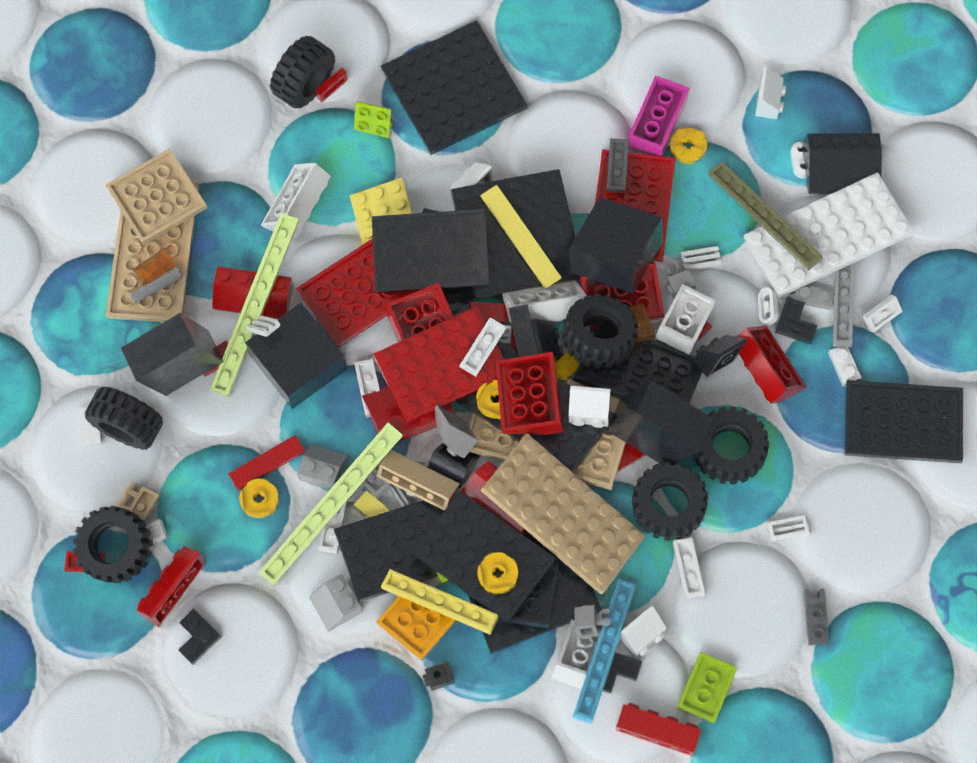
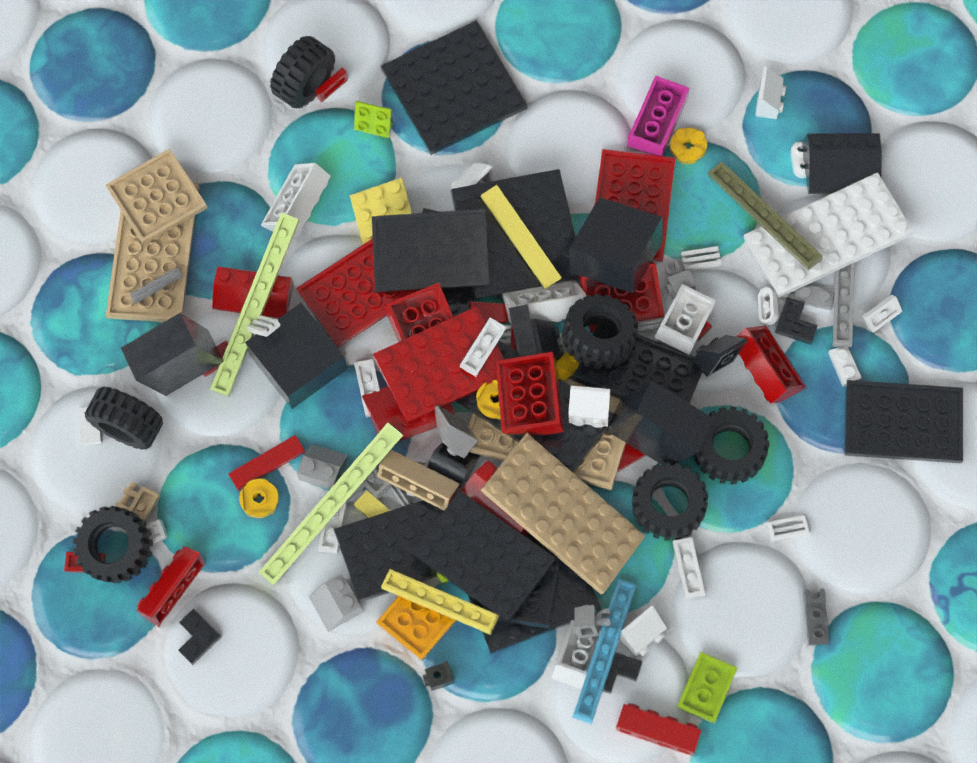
clear orange plate [133,248,176,286] -> none
yellow plate [478,552,518,594] -> none
dark grey plate [607,138,629,193] -> none
clear orange plate [629,304,655,343] -> none

